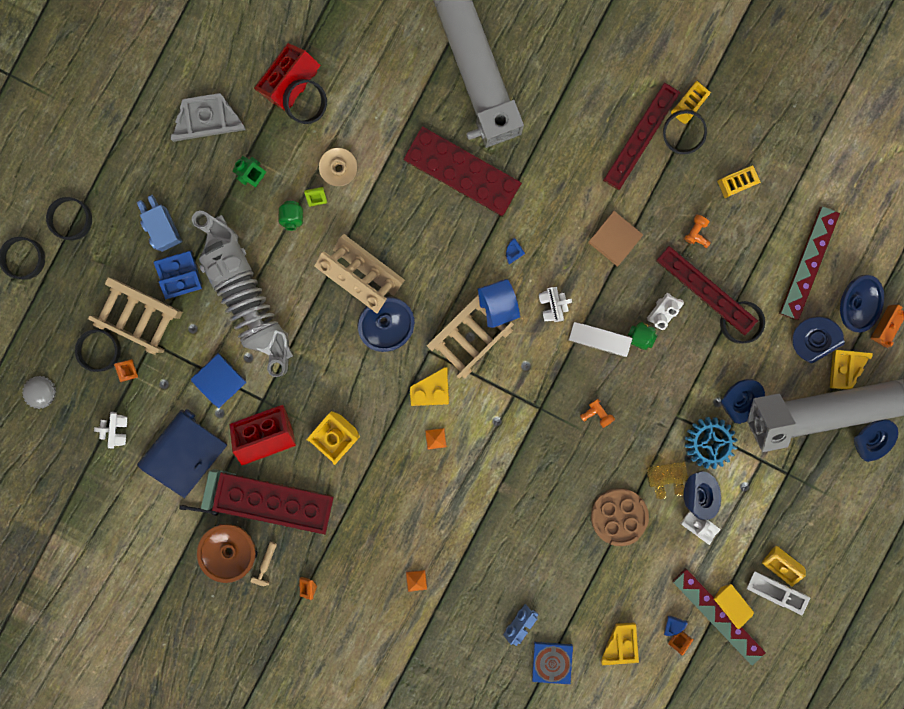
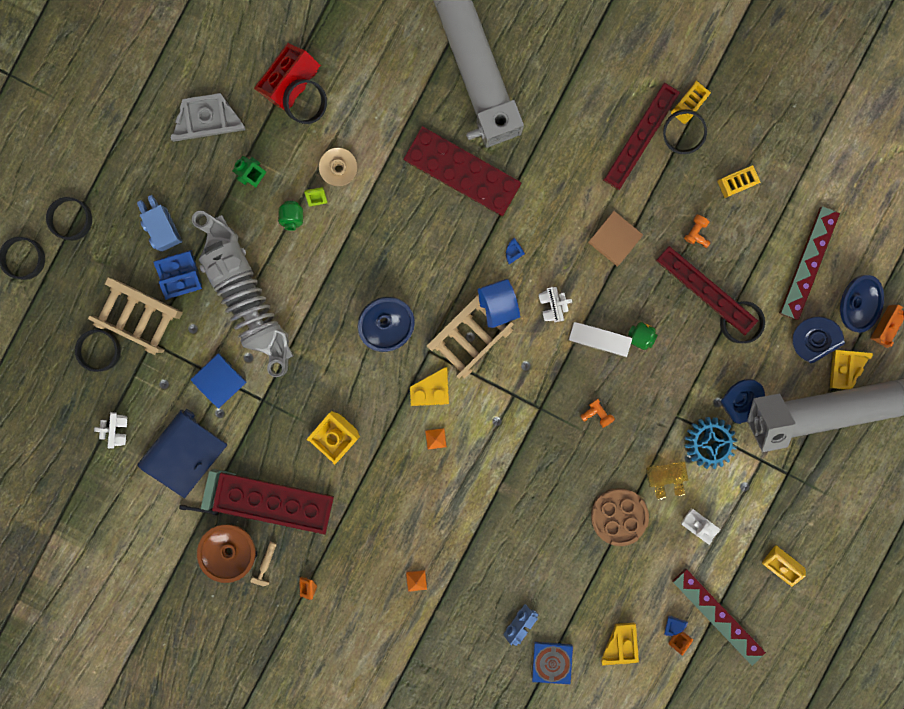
light grey hat [22,376,56,409] -> none
orange slope [114,359,138,382] -> none
red slope [229,405,296,465] -> none
tan fence [314,234,405,313] -> none
white hips [647,293,684,330] -> none
dark blue hat [683,472,721,520] -> none
yellow slope [714,584,754,629] -> none
white slope [747,572,810,615] -> none
dark blue hat [854,419,898,462] -> none

